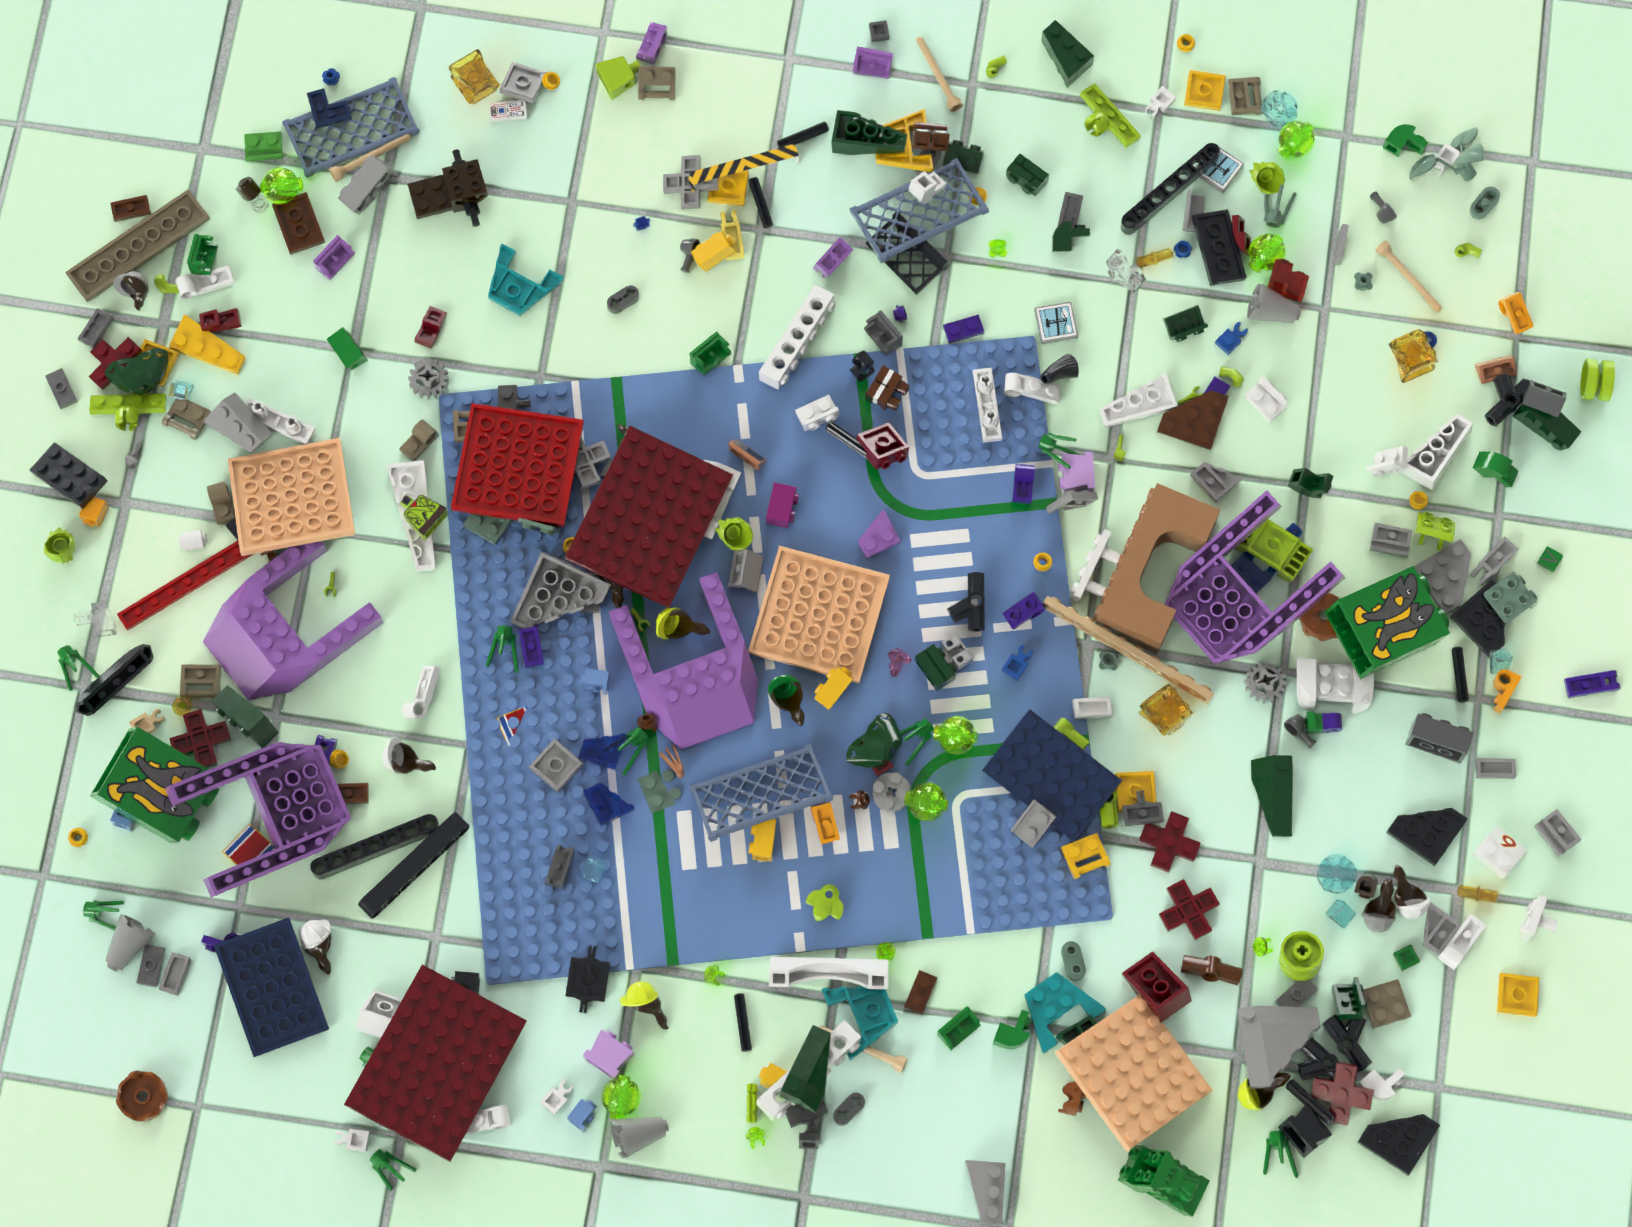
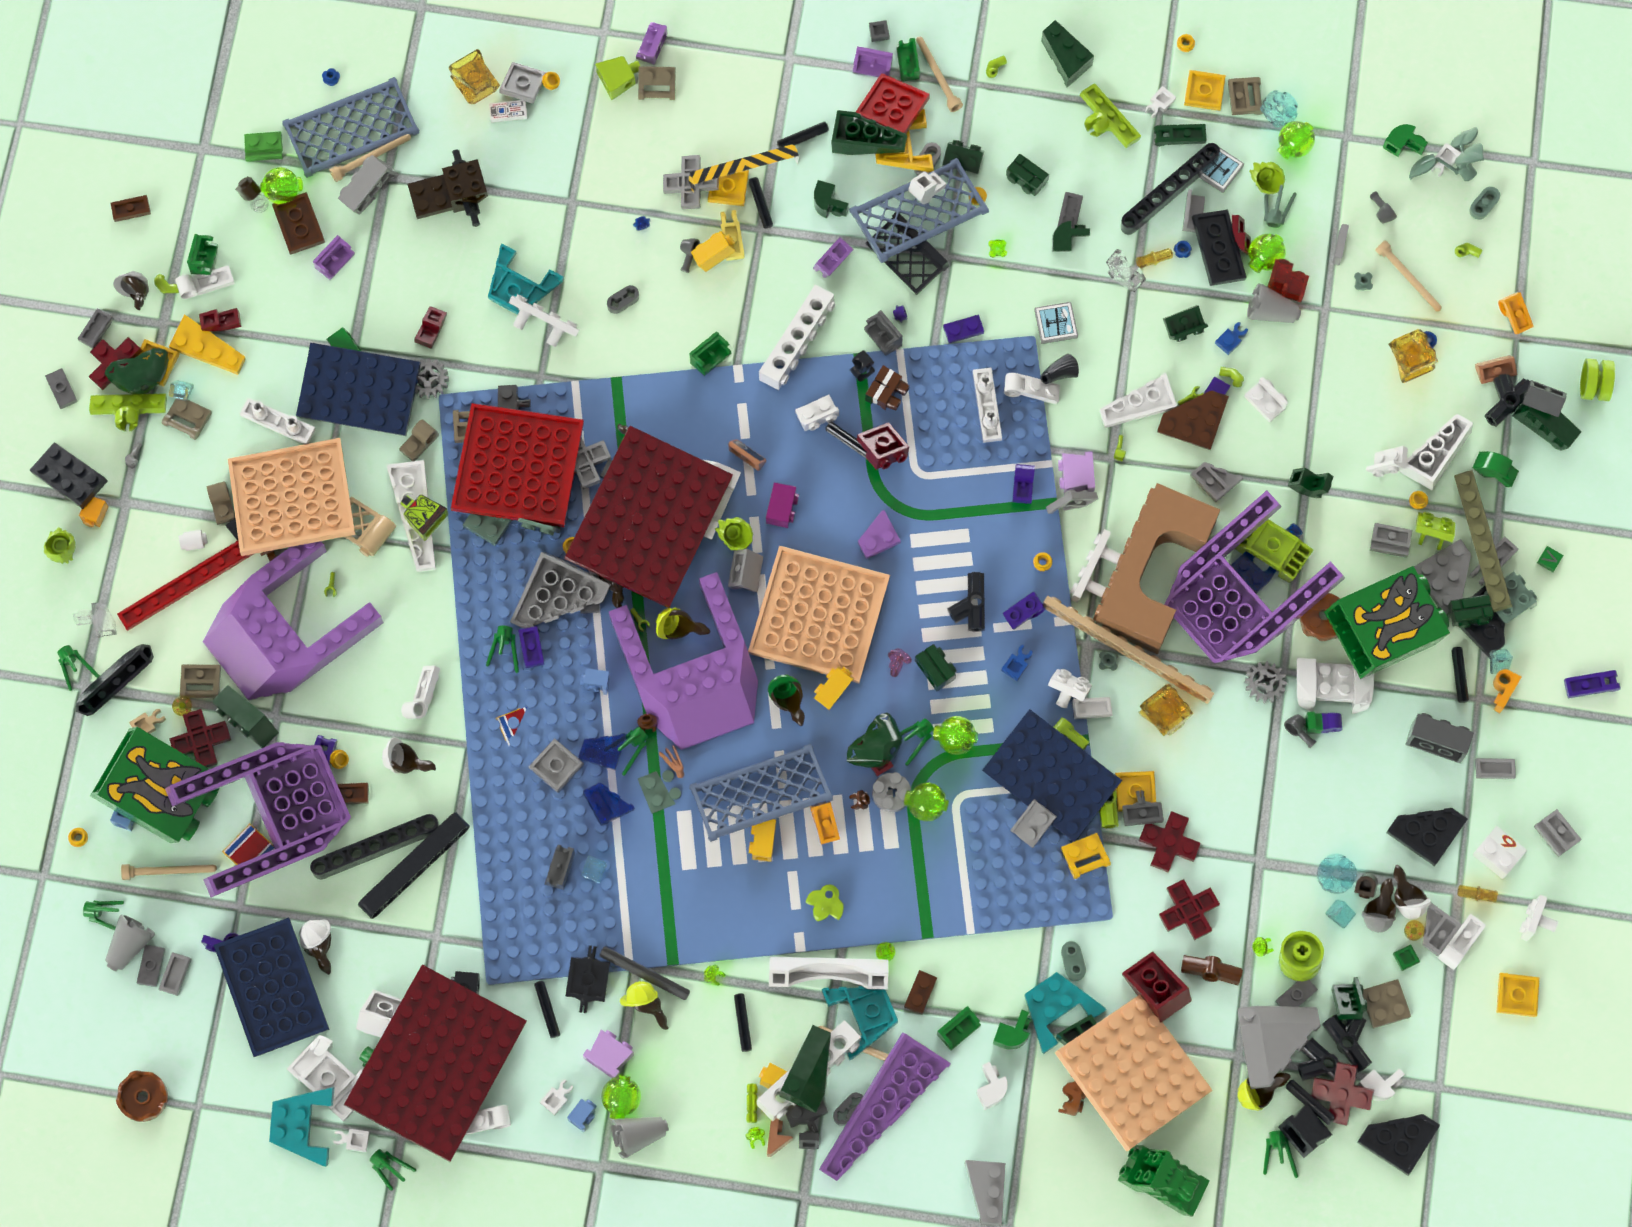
dark tan plate [65,189,210,303] -> none
light grey wedge [203,392,273,453] -> none
dark blue plate [307,88,352,129] -> none
reddish brown hips [912,122,950,151] -> none
flat silver piece [941,633,973,670] -> none
green plant [1038,432,1081,469] -> none
dark green wedge [1251,755,1293,837] -> none
none -> tan piece [121,864,217,880]
none -> teal wing [269,1087,335,1167]
none -> white piece [286,1035,363,1122]
none -> dark blue plate [296,342,421,436]
none -> tan piece [345,496,396,557]
none -> white plate [509,294,580,347]
none -> black axle [534,981,560,1038]
none -> dark grey axle [600,946,690,1000]
none -> nougat slope [767,1118,793,1157]
none -> dark green brick [814,180,849,218]
none -> medium lavender wing [819,1032,951,1181]
none -> red plate [856,73,930,134]
none -> green hinge [896,38,920,82]
none -> white brick [976,1061,1008,1110]
none -> white plate [1048,669,1092,708]
none -> dark green plate [1154,124,1207,147]
none -> clear yellow tile [1404,920,1425,941]
none -> dark green brick [1448,594,1493,628]
none -> olive plate [1454,470,1513,612]

